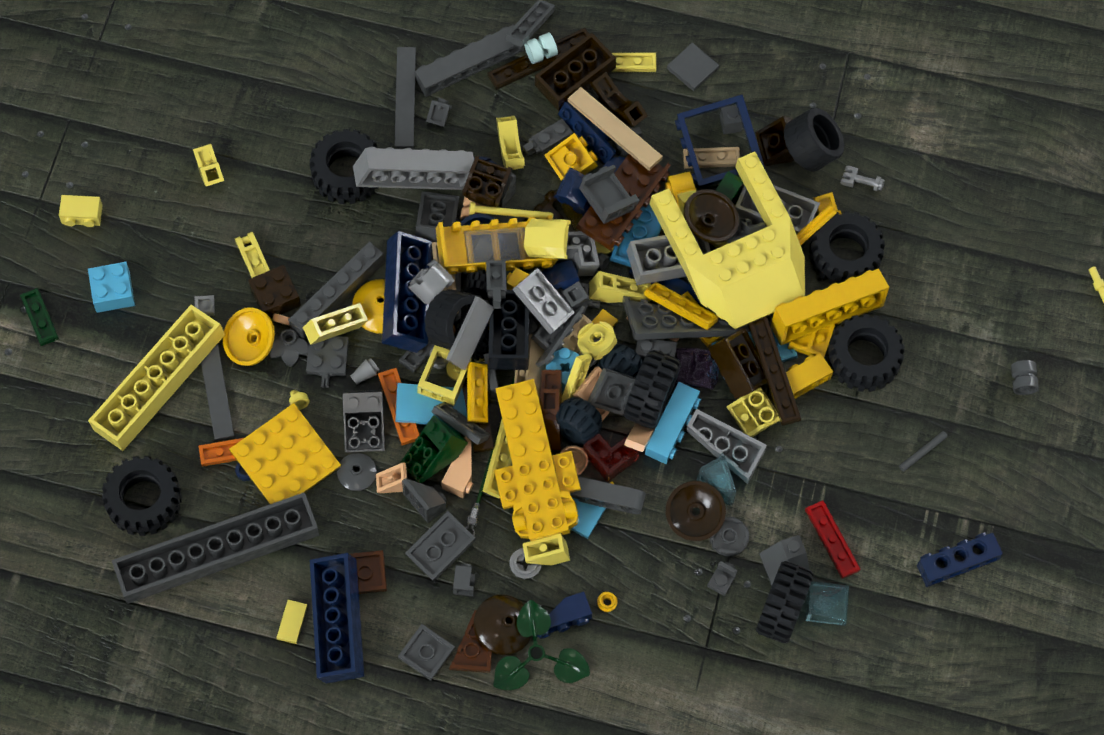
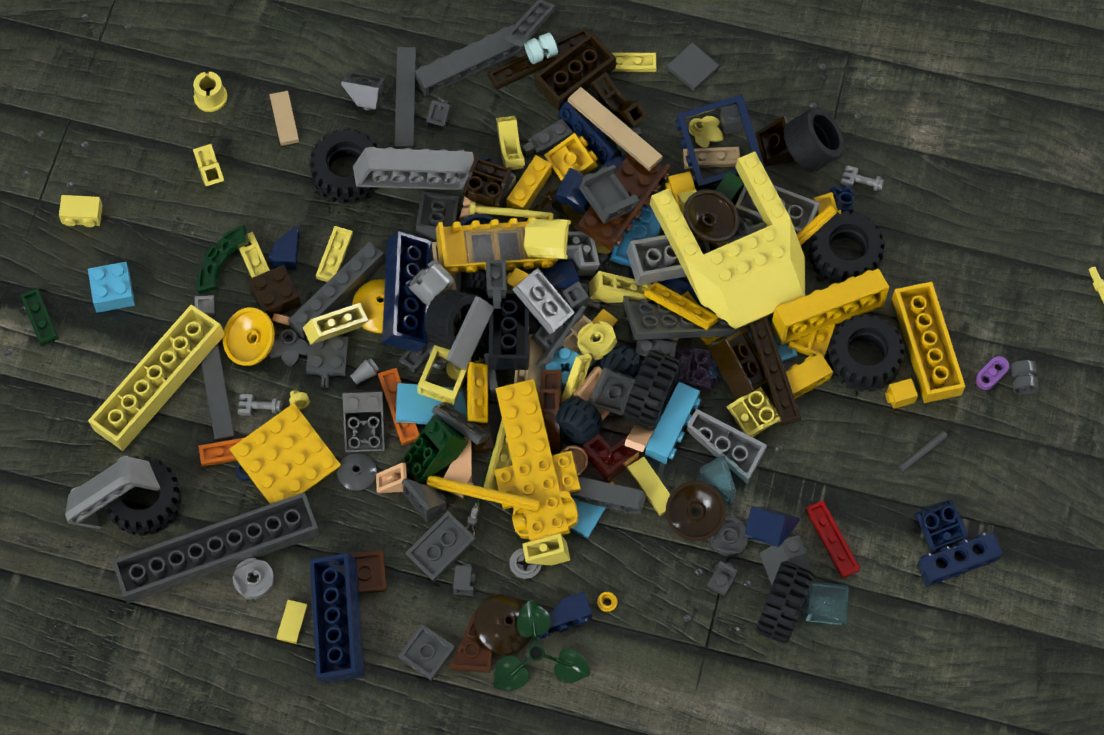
none -> light grey windscreen [65,456,160,529]
none -> light yellow piece [193,72,227,112]
none -> dark green tile [197,225,249,294]
none -> light grey plate [233,558,274,600]
none -> light grey hinge [237,394,282,416]
none -> tan tile [269,91,299,146]
none -> dark blue slope [269,227,300,270]
none -> light yellow plate [316,226,353,282]
none -> slope [341,71,385,111]
none -> yellow axle [427,476,541,512]
none -> yellow brick [507,155,552,218]
none -> light yellow tile [627,457,670,516]
none -> light yellow plate [689,116,723,148]
none -> dark blue slope [745,506,800,547]
none -> dark blue plate [830,186,854,214]
none -> yellow brick [885,378,918,409]
none -> yellow brick [892,282,965,403]
none -> dark blue slope [914,500,968,553]
none -> medium lavender plate [976,356,1009,390]

